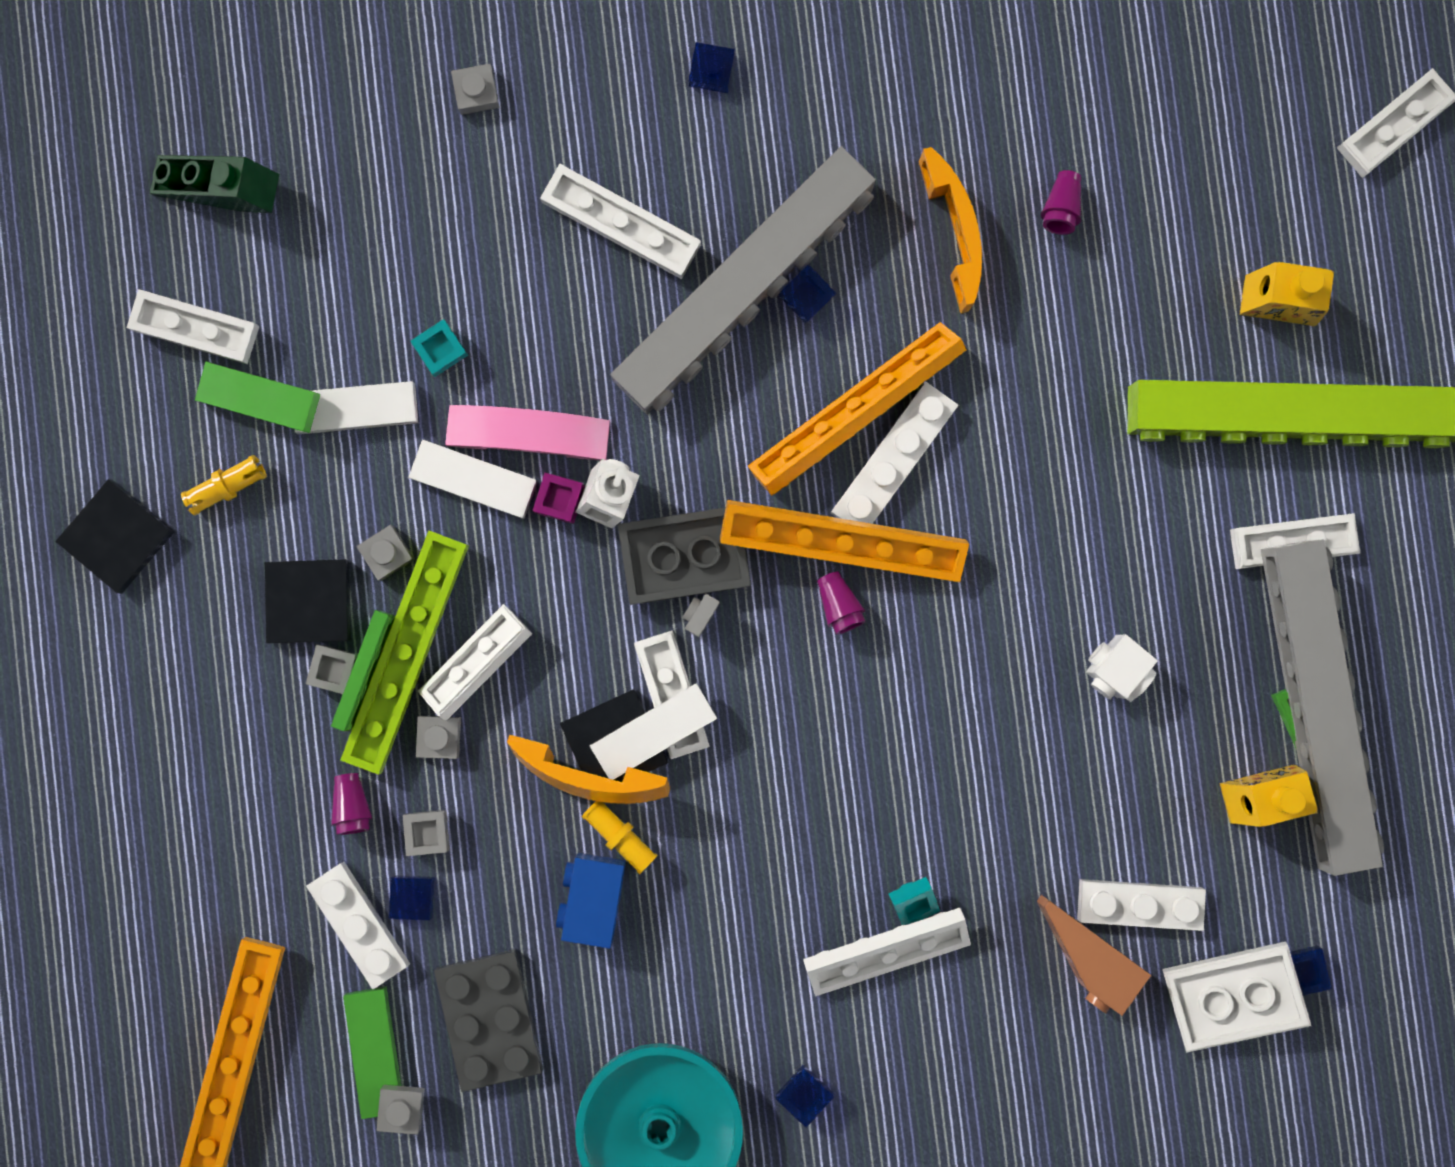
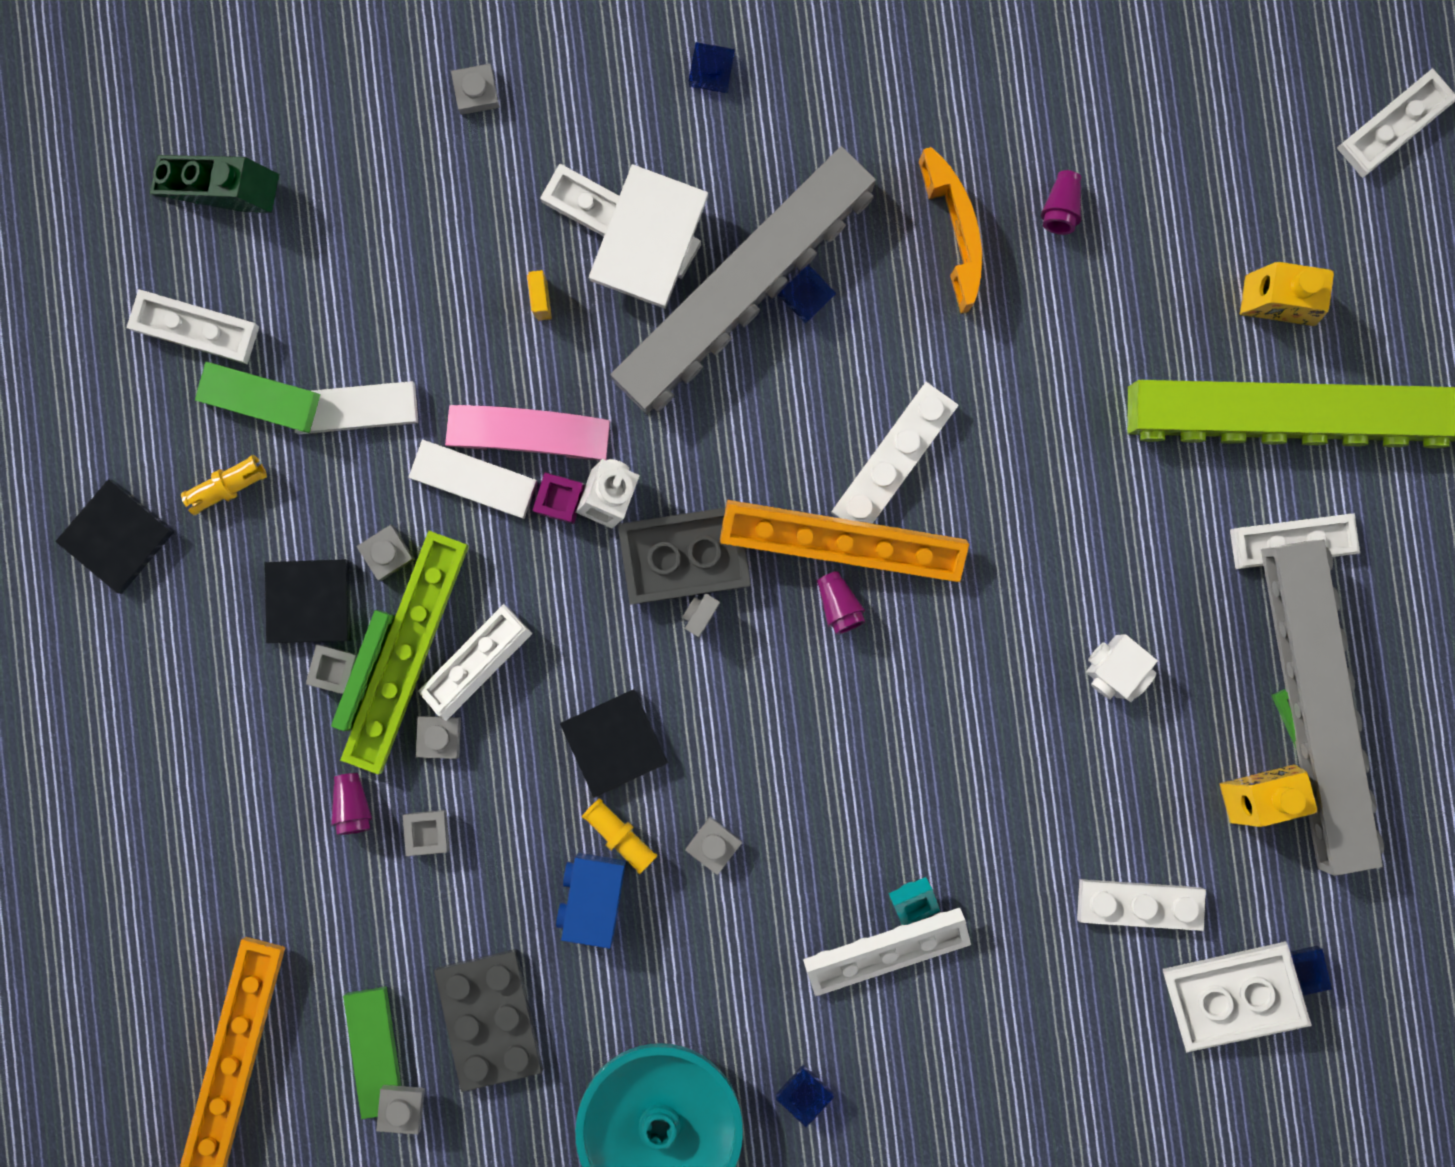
white plate [306,862,410,989] -> none
clear blue plate [389,875,435,920] -> none
teal plate [410,319,468,377] -> none
light orange slope [507,734,670,804] -> none
white tile [590,683,717,780] -> none
white tile [634,630,710,759] -> none
light orange plate [748,322,966,496] -> none
nougat slope [1037,895,1151,1016] -> none
none -> yellow tile [527,270,552,321]
none -> white tile [588,164,708,309]
none -> light grey plate [685,816,742,875]

